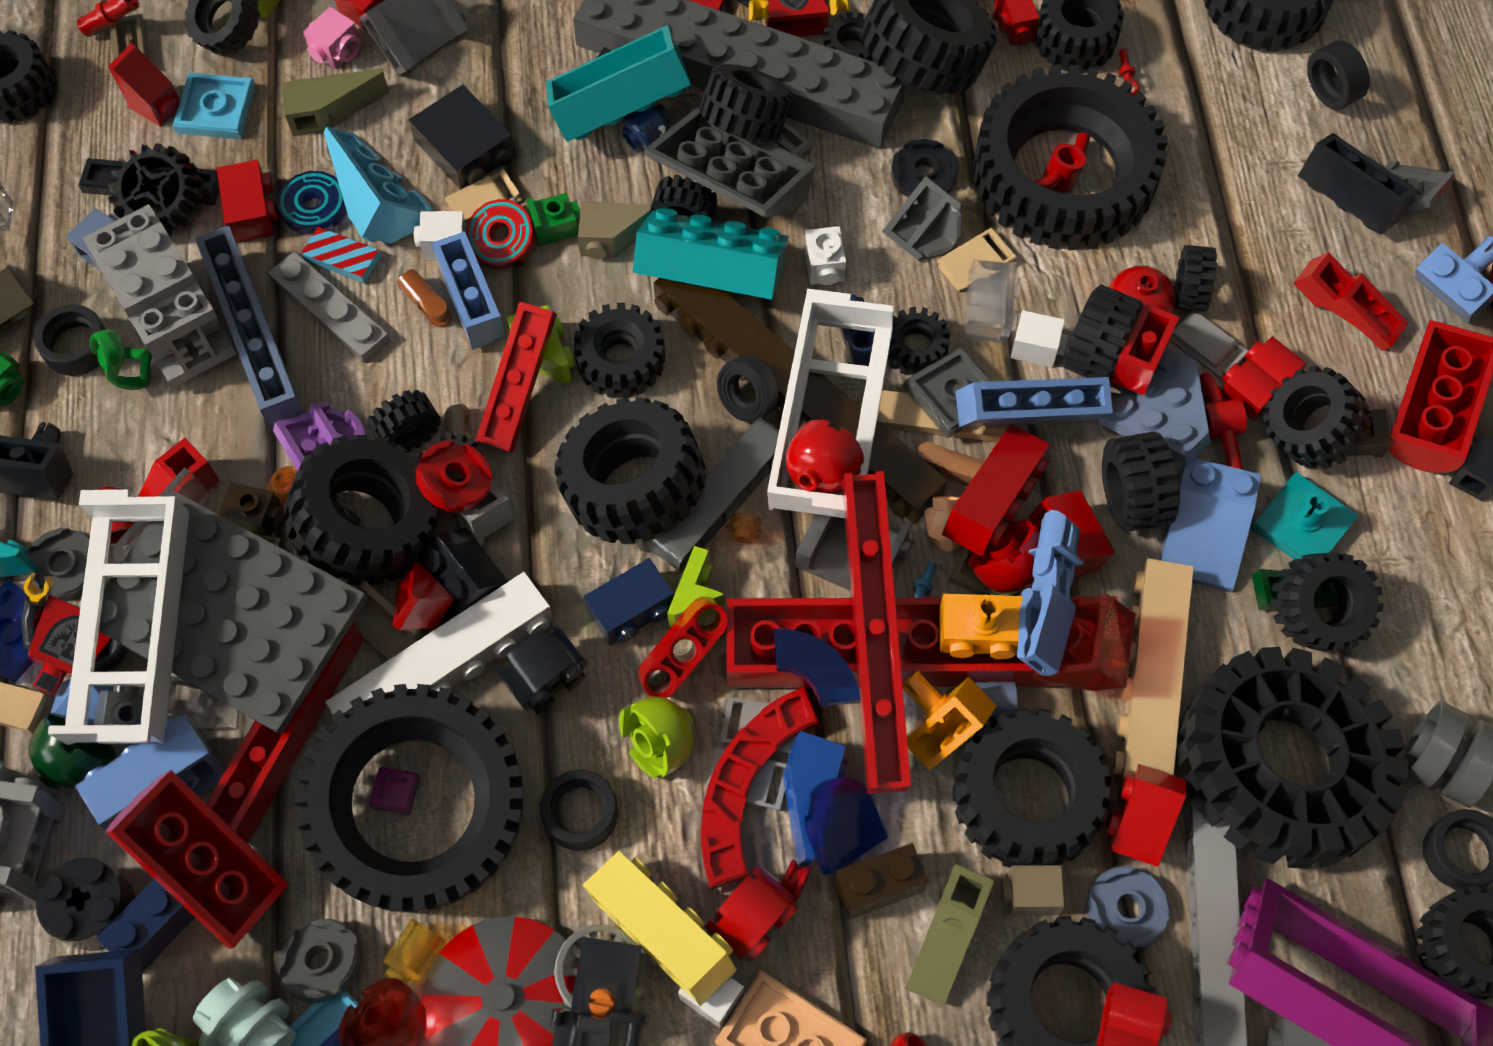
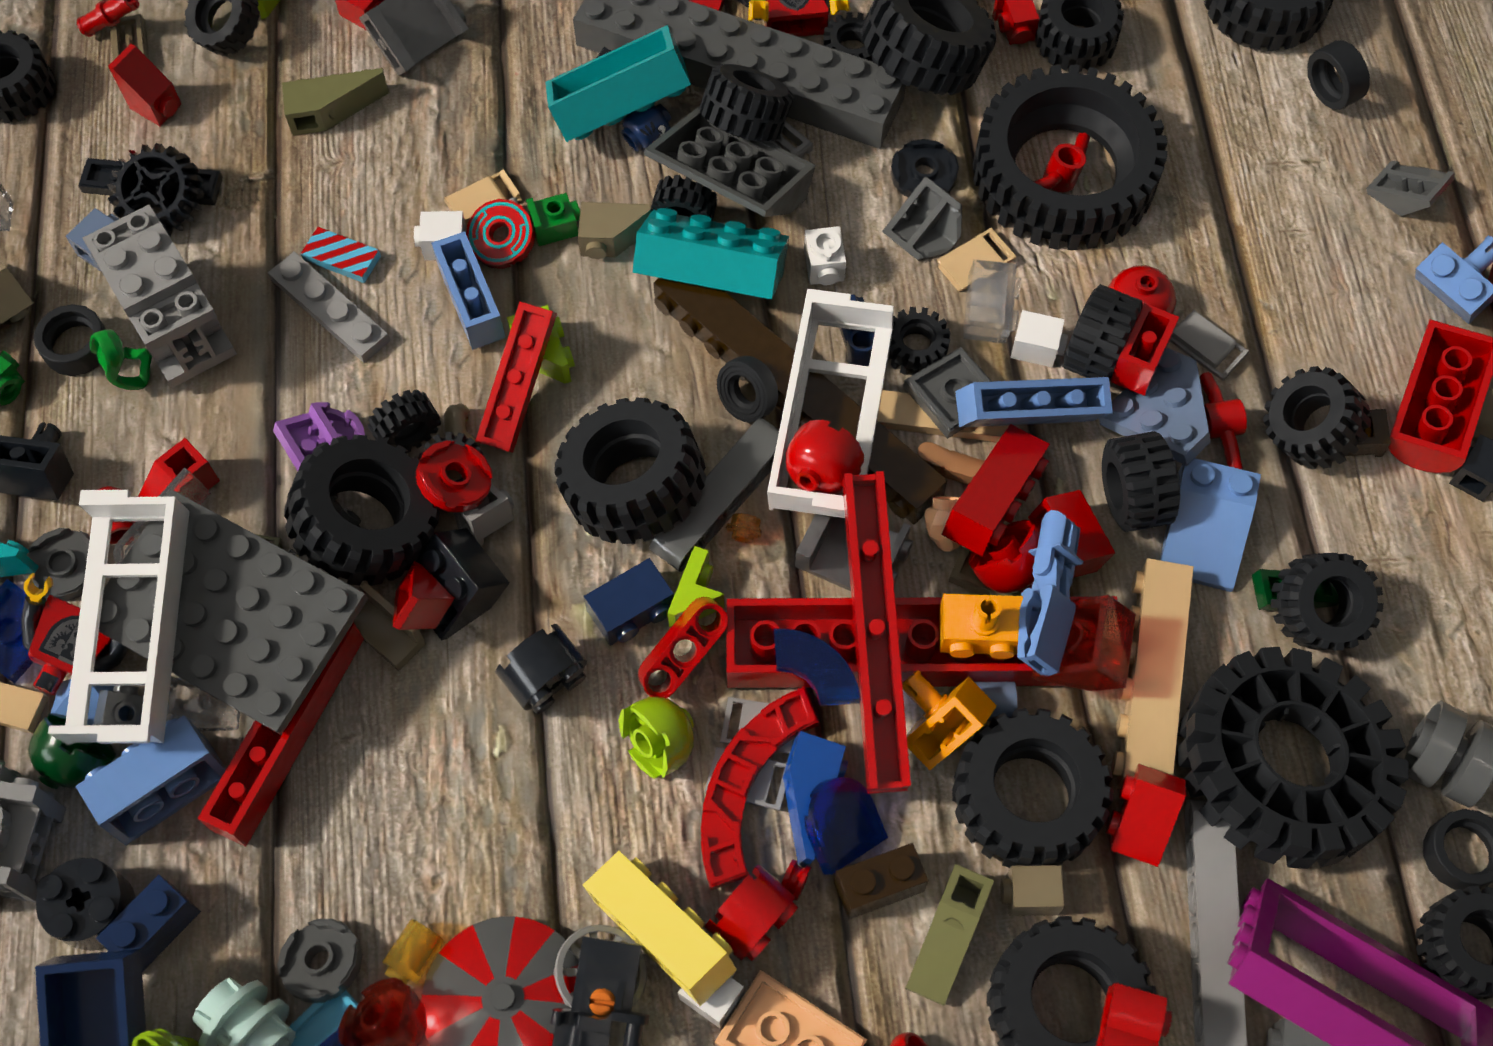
red brick [106,770,289,949] -> none
medium azure tile [173,73,256,139] -> none
sand blue brick [195,226,304,430] -> none
red brick [217,159,278,243] -> none
dark brown brick [218,482,284,536] -> none
clear orange plate [266,466,297,507] -> none
clear blue tile [277,171,347,234] -> none
black tyre [294,684,523,913] -> none
bright pink brick [303,7,361,69] -> none
medium azure wedge [324,126,434,244] -> none
white brick [325,572,553,714] -> none
magenta tile [369,767,420,815] -> none
dark orange bar [397,269,452,327] -> none
black brick [408,84,516,190] -> none
black tyre [540,769,619,851] -> none
black tyre [573,303,665,398] -> none
dark azure hand [913,562,937,597] -> none
sand blue tile [1086,866,1170,949] -> none
red hand [1118,48,1140,97] -> none
black tyre [1174,245,1217,312] -> none
red brick [1221,336,1307,420] -> none
teal tile [1251,472,1359,559] -> none
red slope [1293,252,1409,351] -> none
black brick [1298,133,1418,235] -> none

